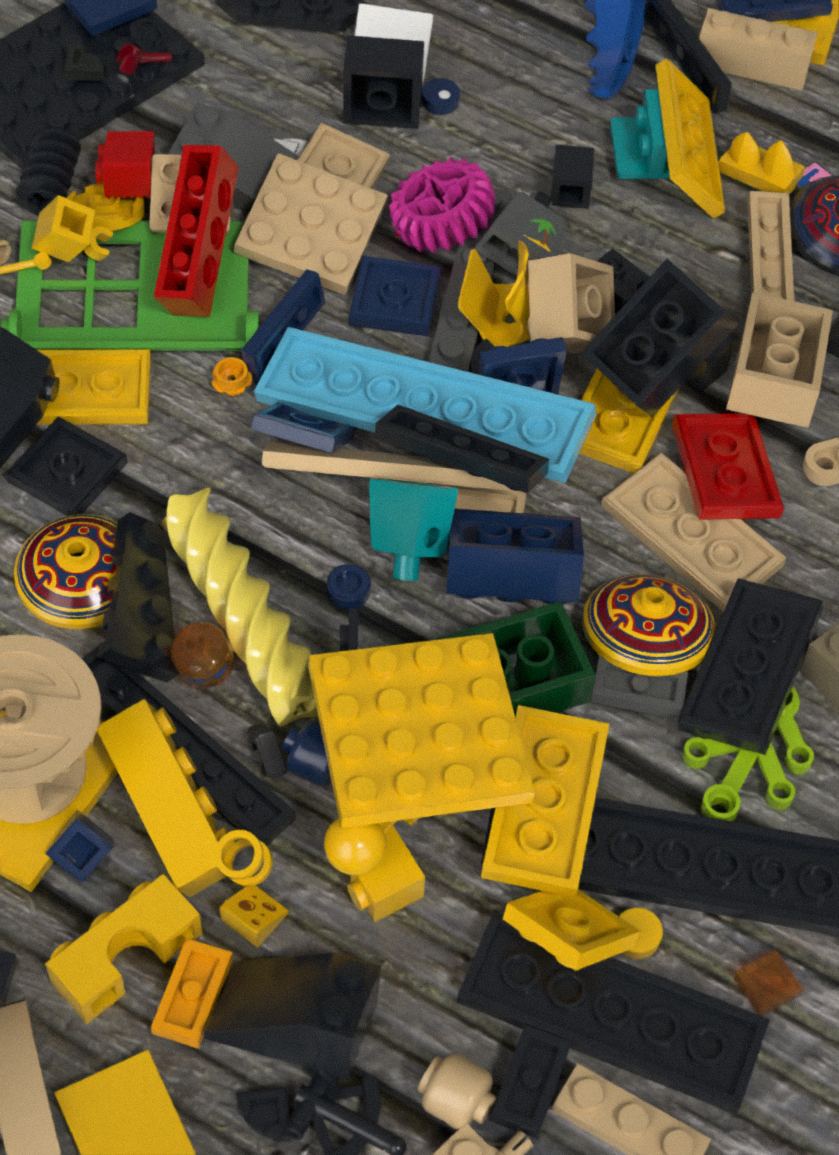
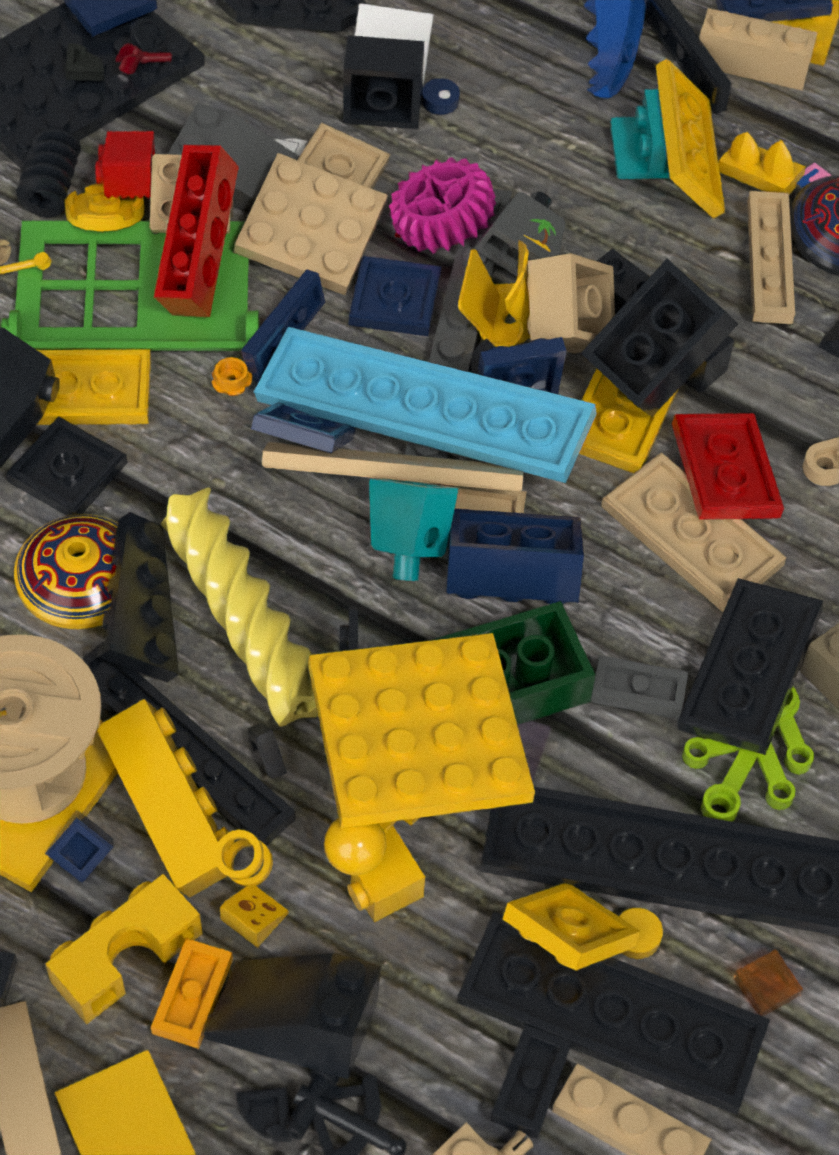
yellow brick [32,195,113,263] -> none
clear orange head [171,622,235,689] -> none
dark blue head [282,718,331,787] -> none
dark blue tile [327,564,371,609] -> none
black plate [375,405,549,494] -> none
tan head [418,1053,497,1130] -> none
yellow plate [481,705,609,898] -> none
black brick [551,144,594,209] -> none
dish [582,574,716,676] -> none
tan brick [726,292,833,428] -> none

